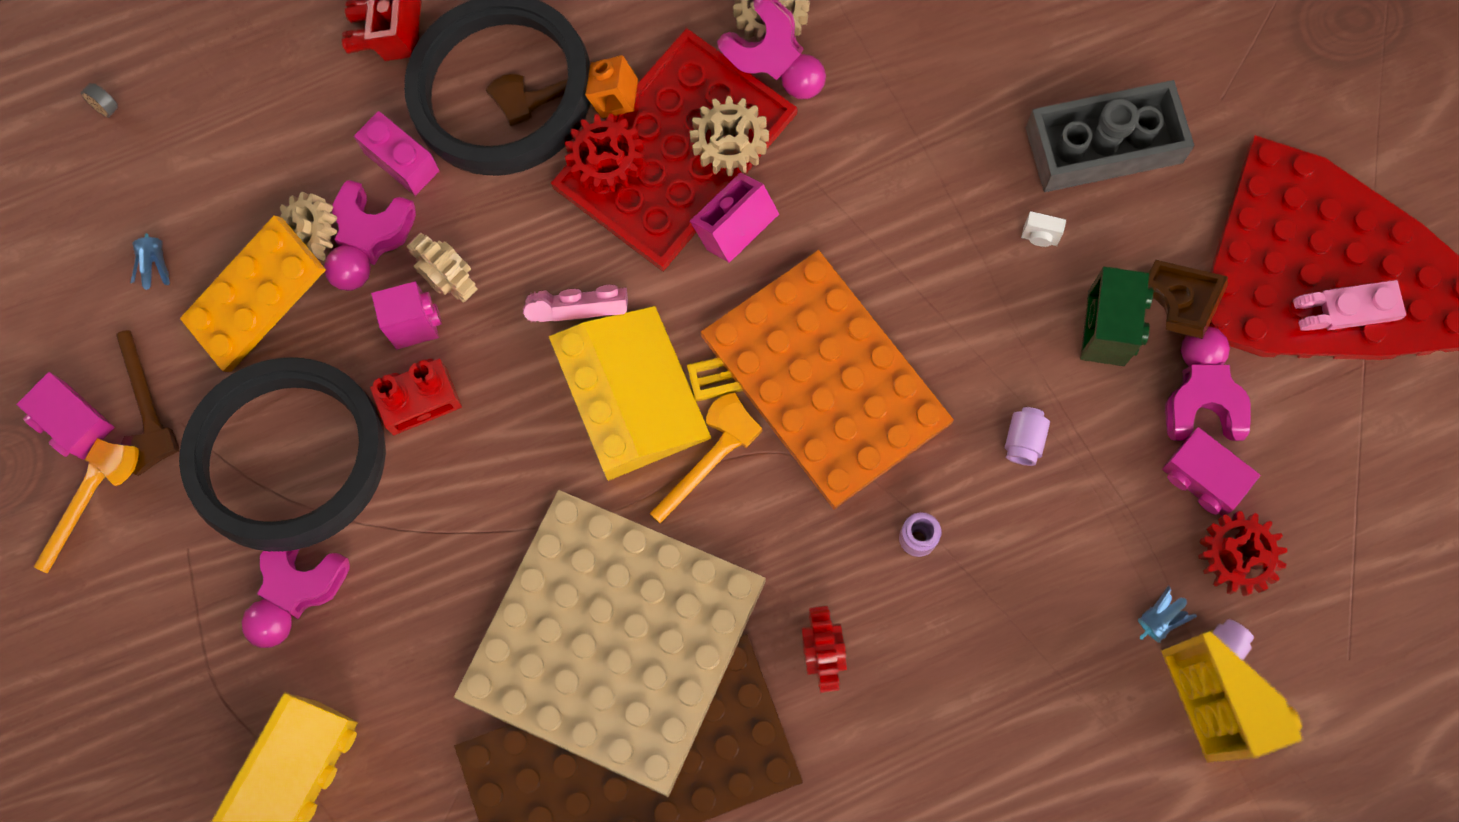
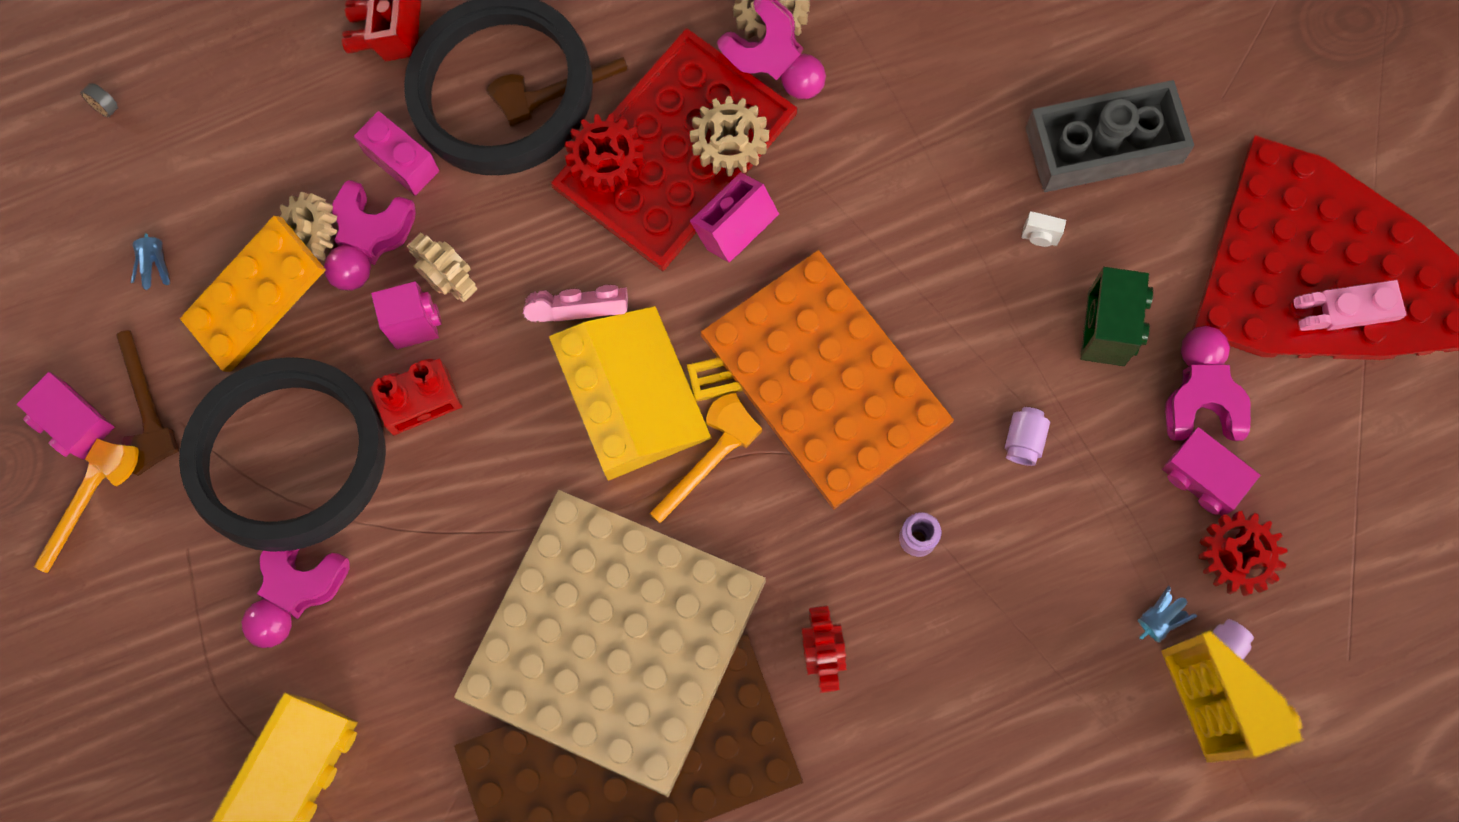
orange brick [585,55,638,118] -> none
reddish brown tile [1148,260,1228,339] -> none

